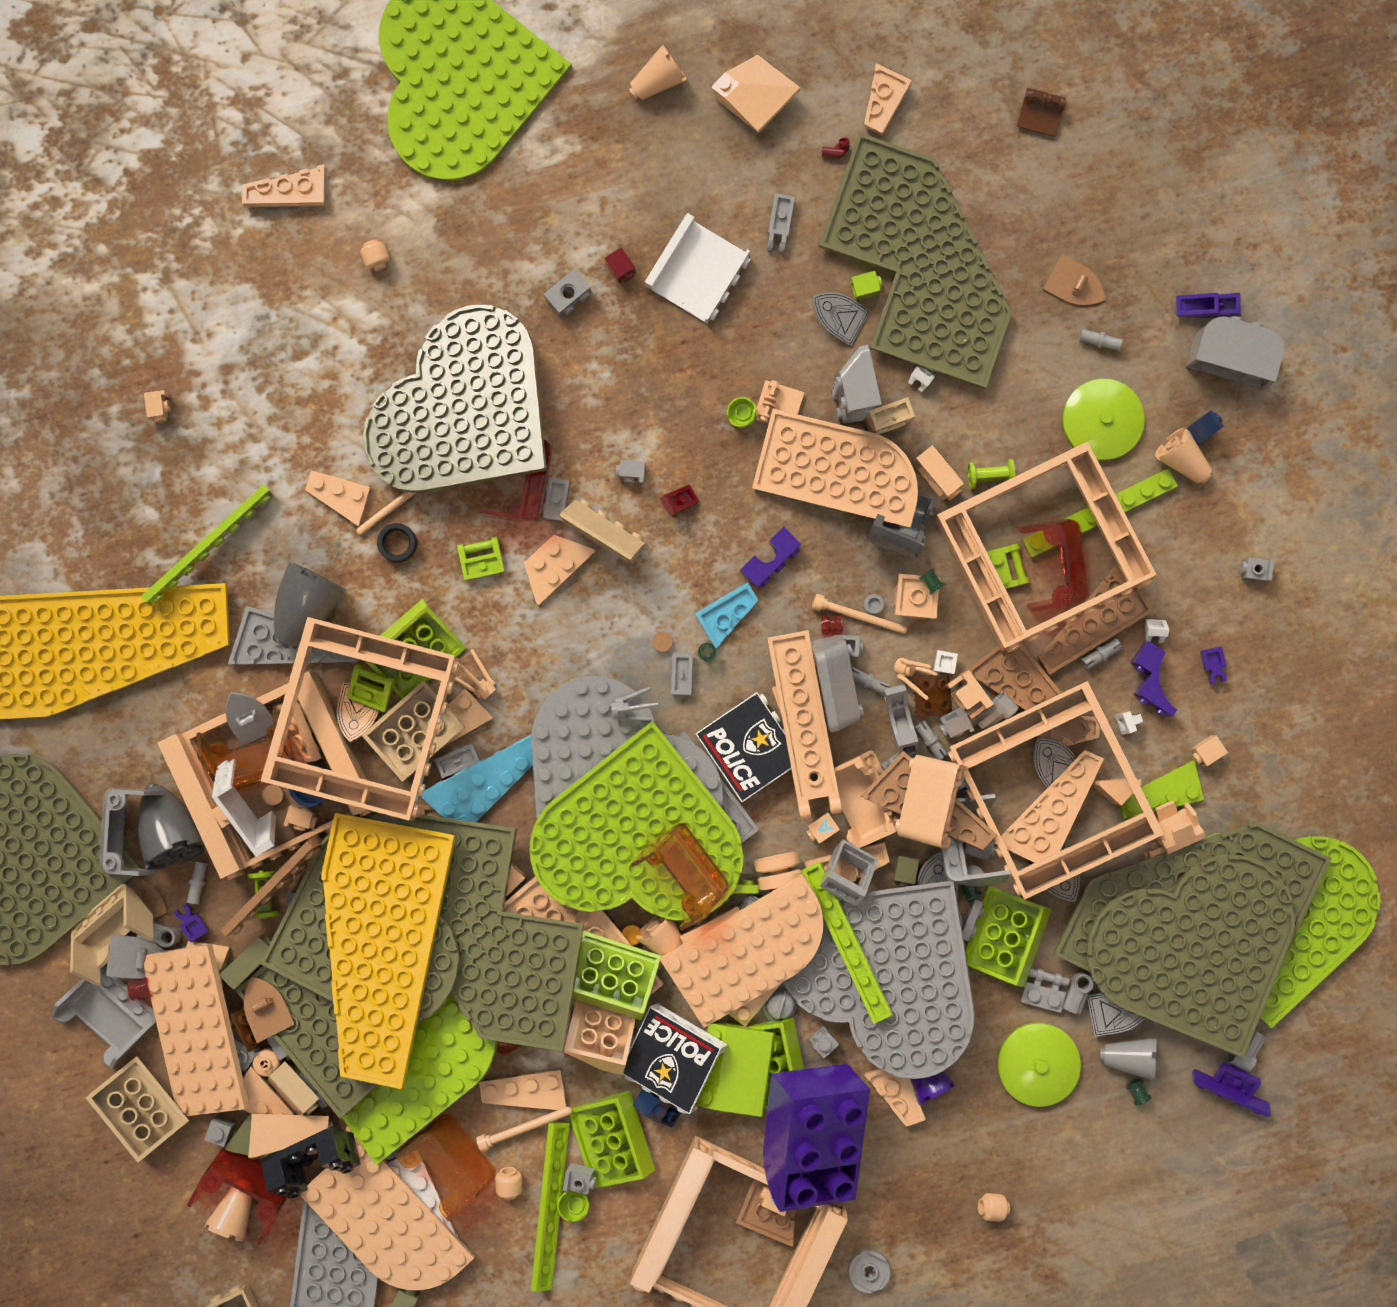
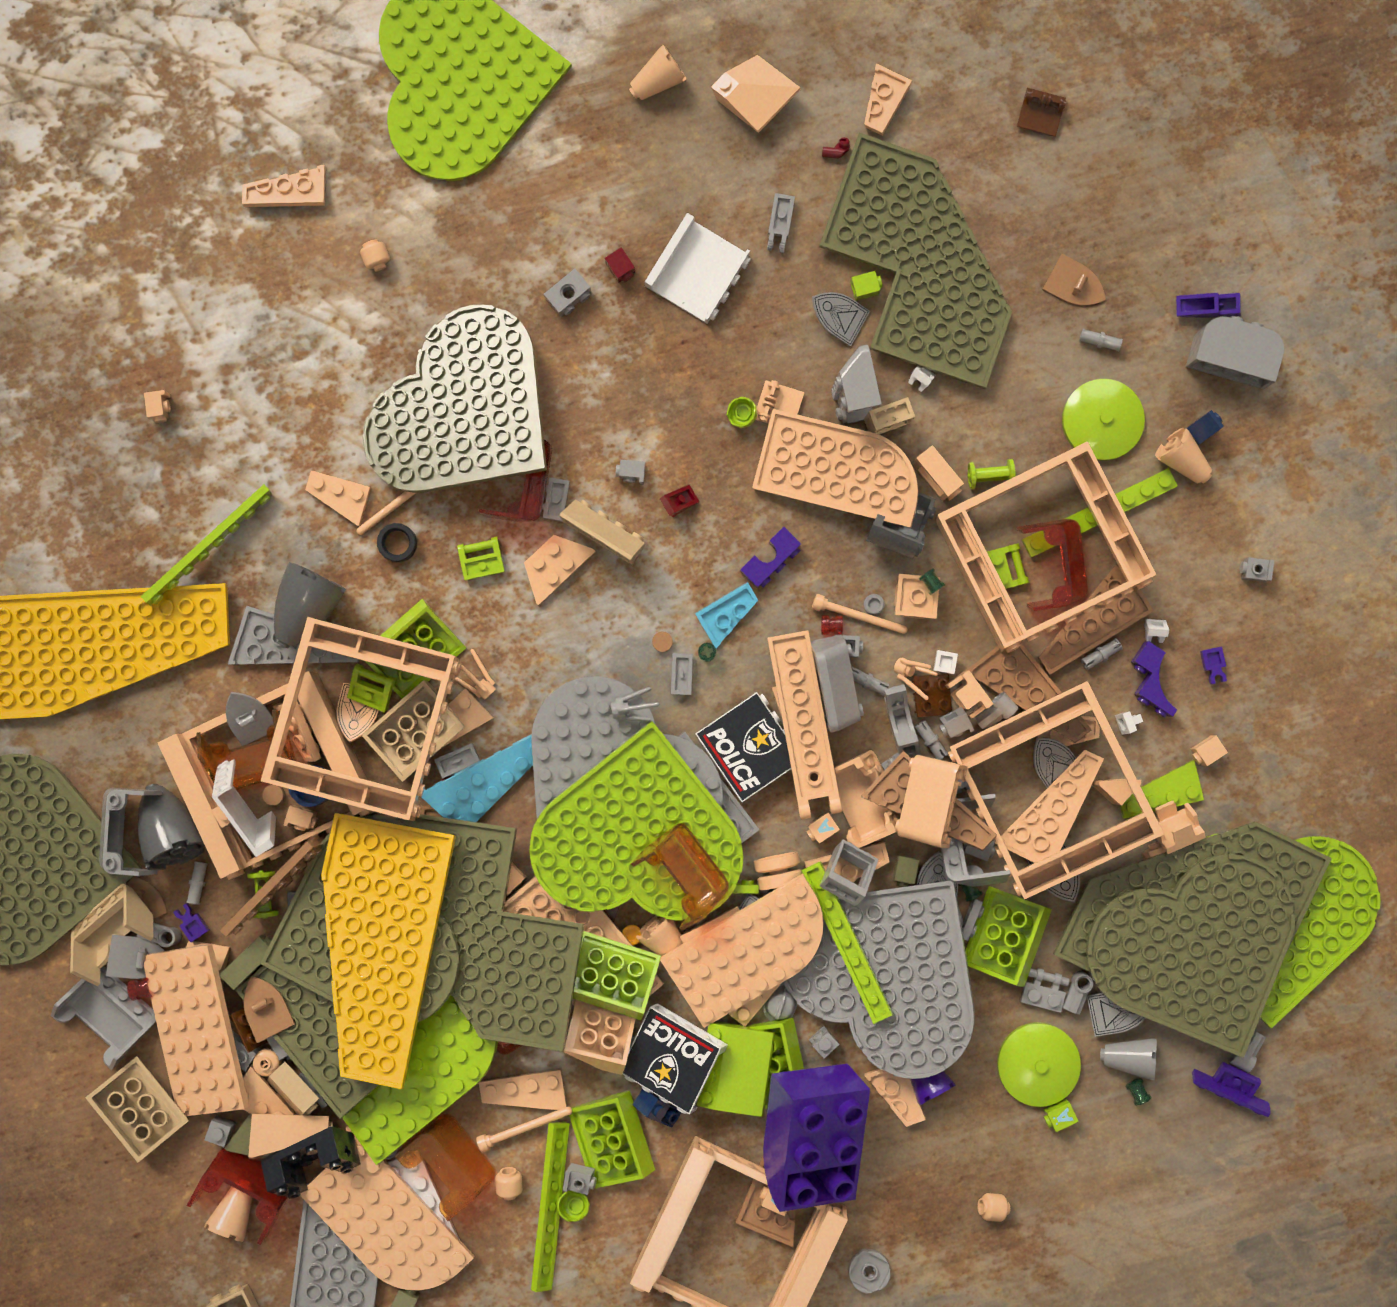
none -> lime brick [1043,1099,1079,1132]

